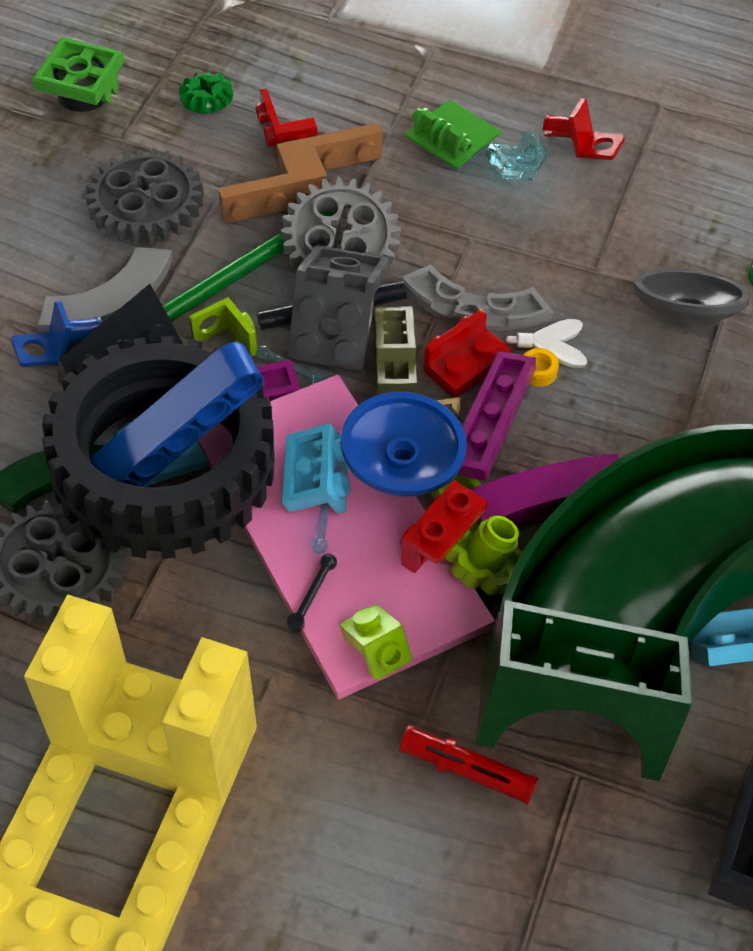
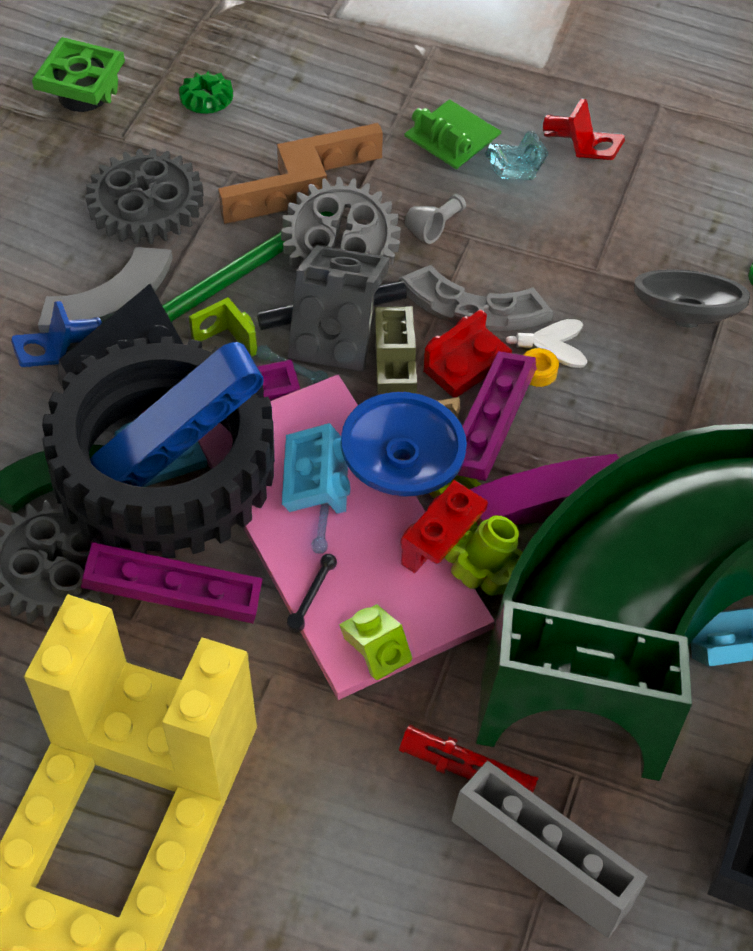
red bracket [256,88,317,160] -> none
none -> magenta plate [81,542,263,624]
none -> light grey bar [405,194,466,244]
none -> light grey brick [451,760,648,939]

